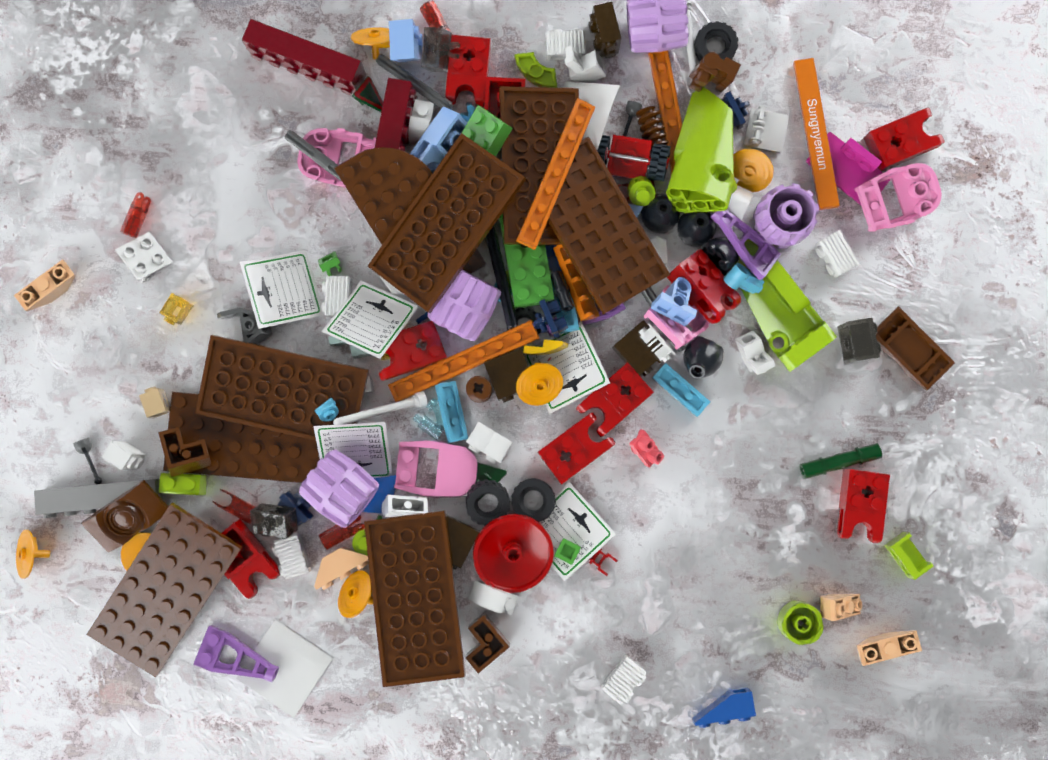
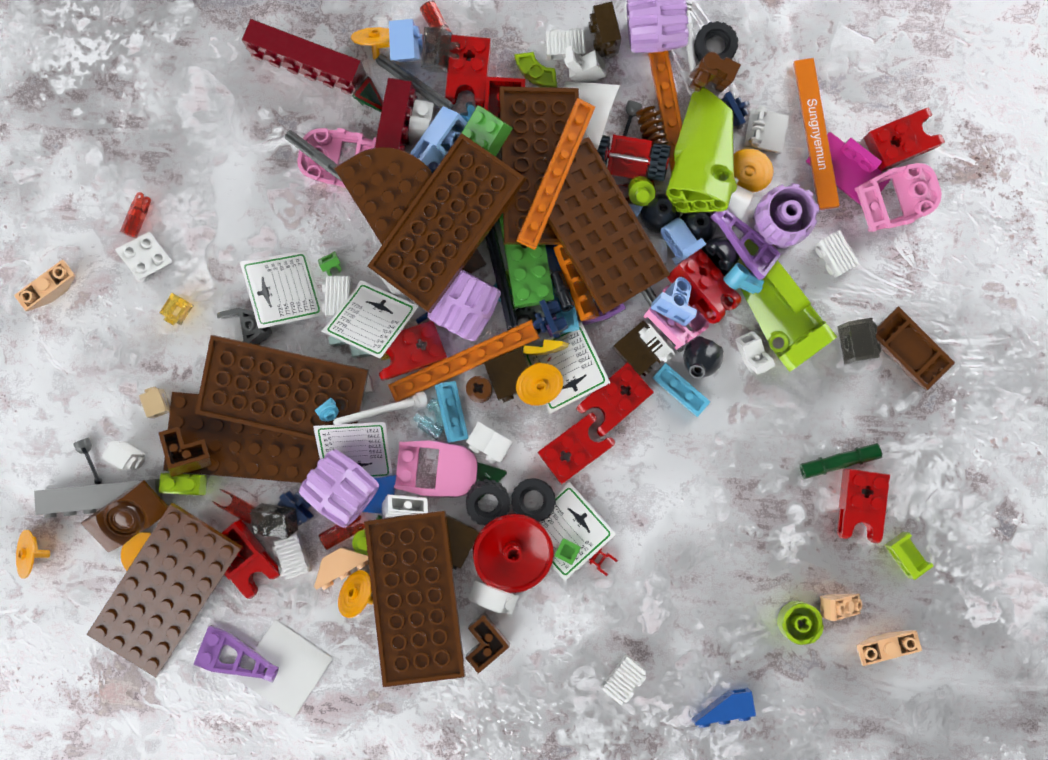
coral hips [629,429,664,468] -> none
none -> light blue tile [661,218,706,265]

